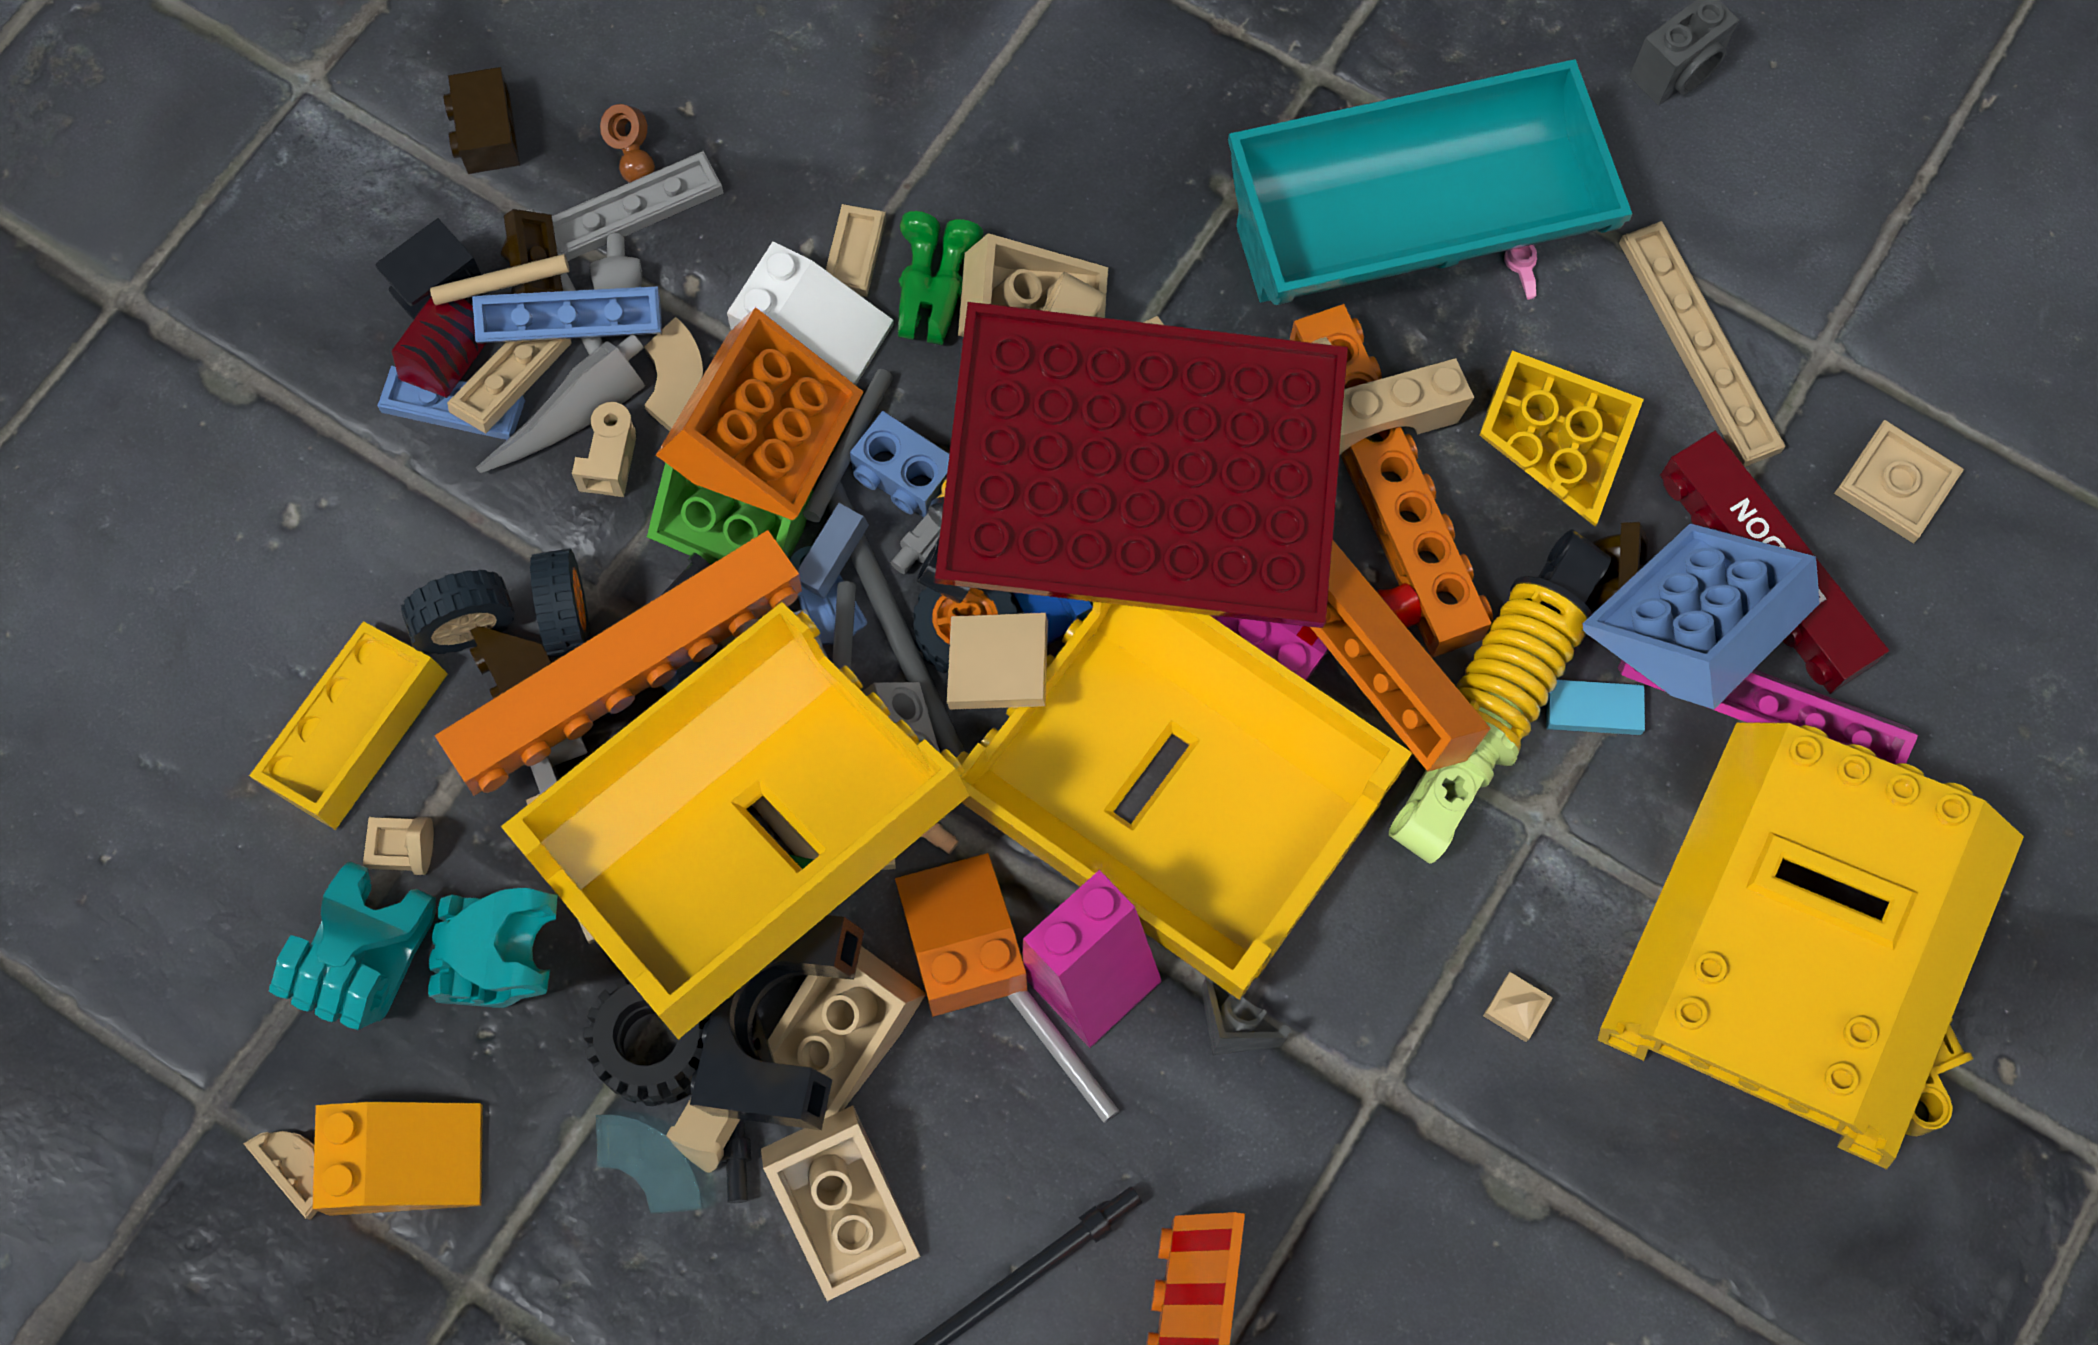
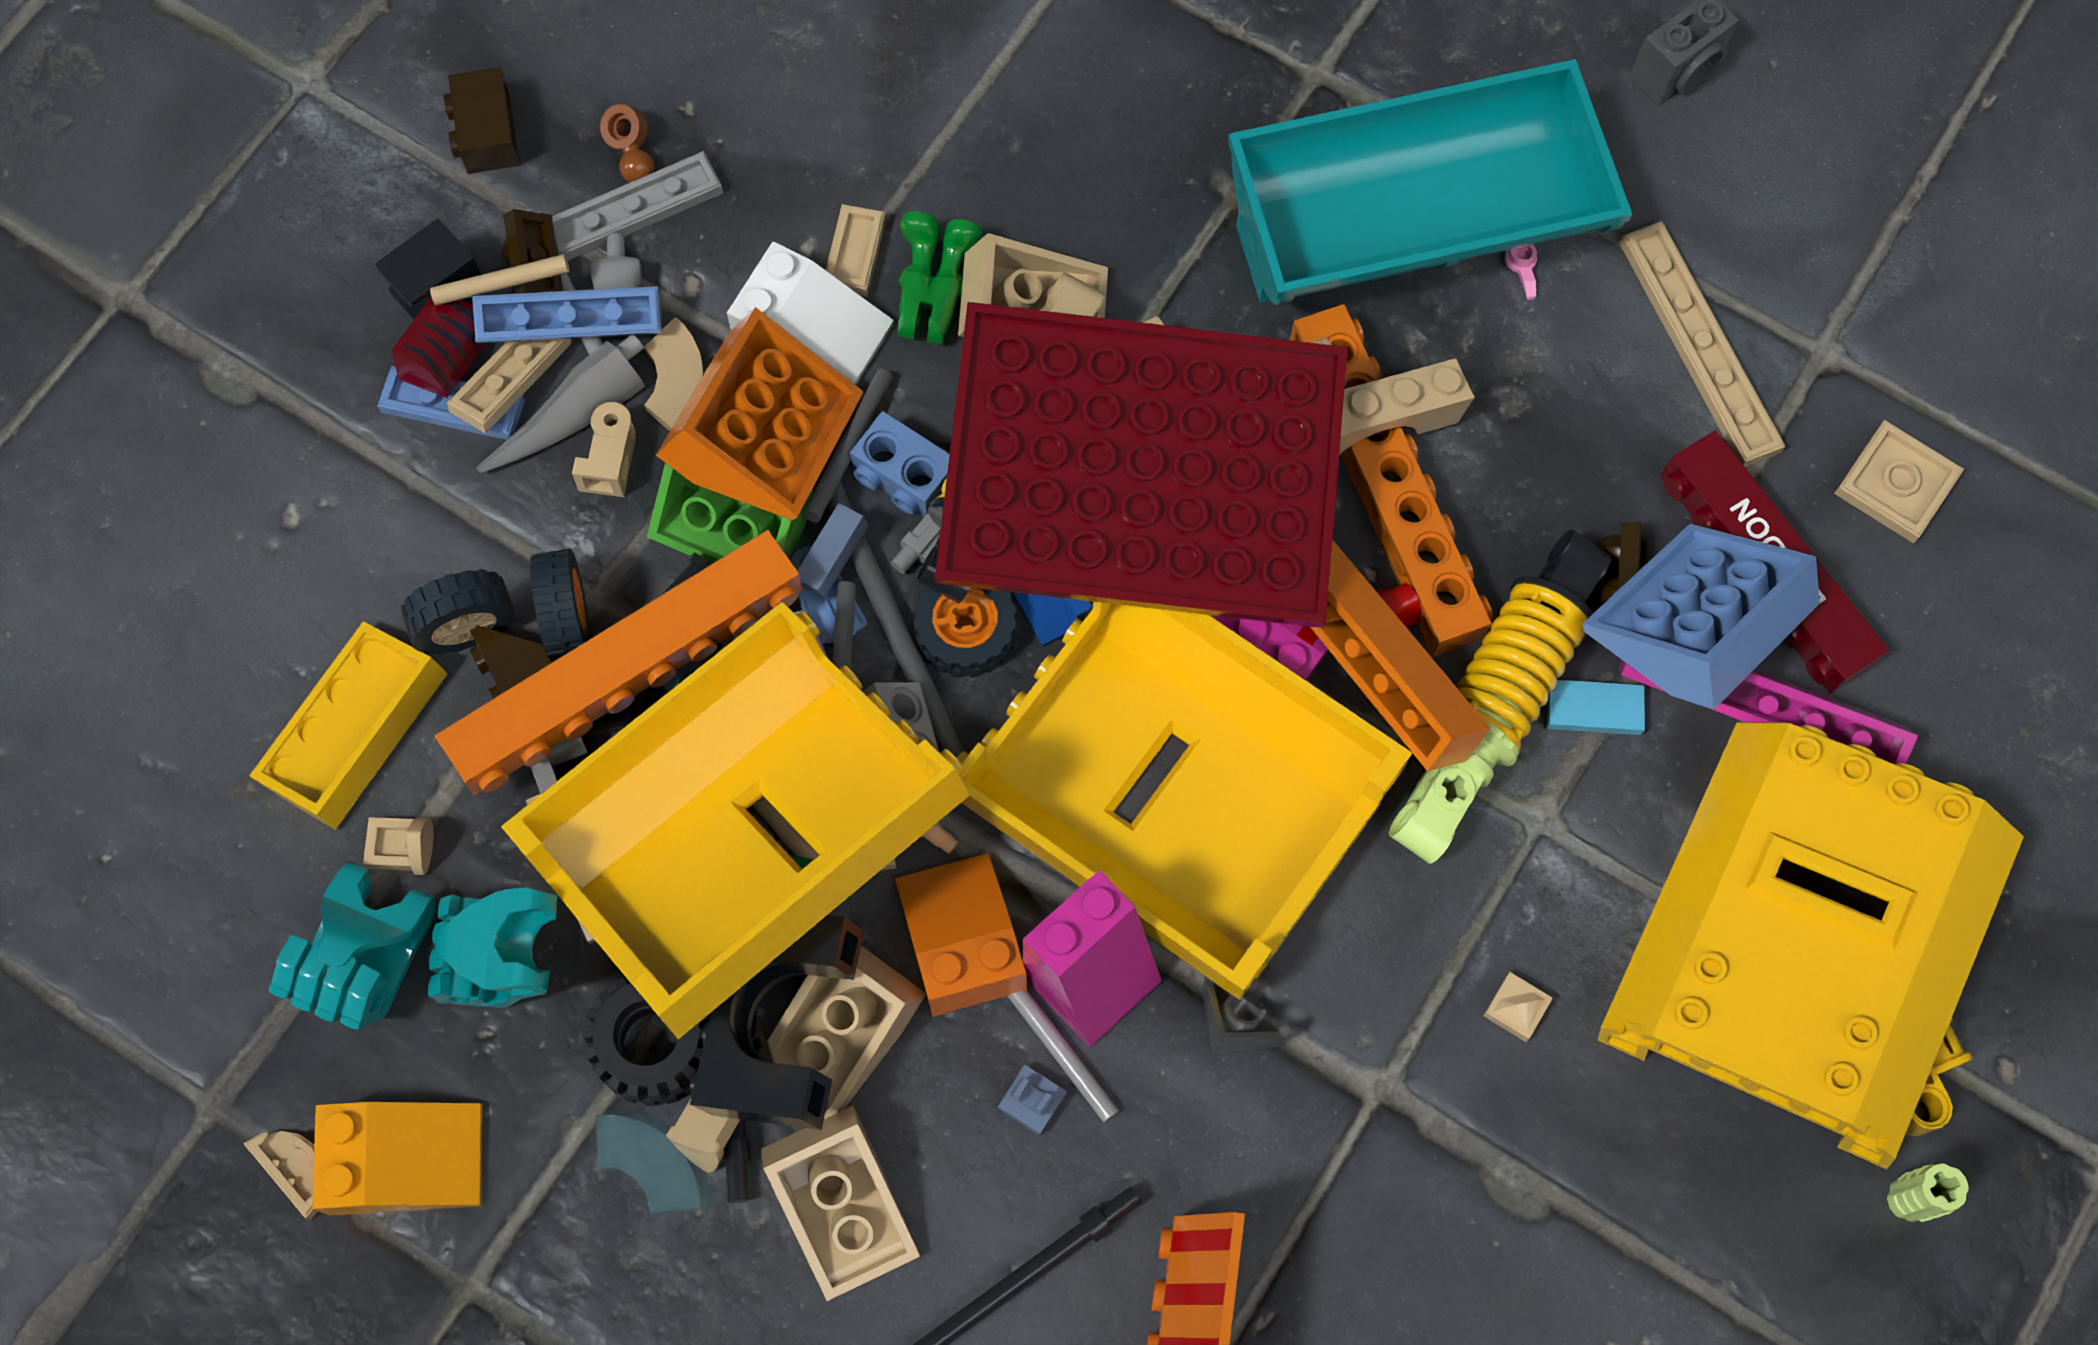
tan tile [947,613,1048,710] -> none
yellow wedge [1479,350,1644,526] -> none
none -> sand blue tile [998,1065,1067,1136]
none -> yellowish green axle [1887,1163,1969,1222]

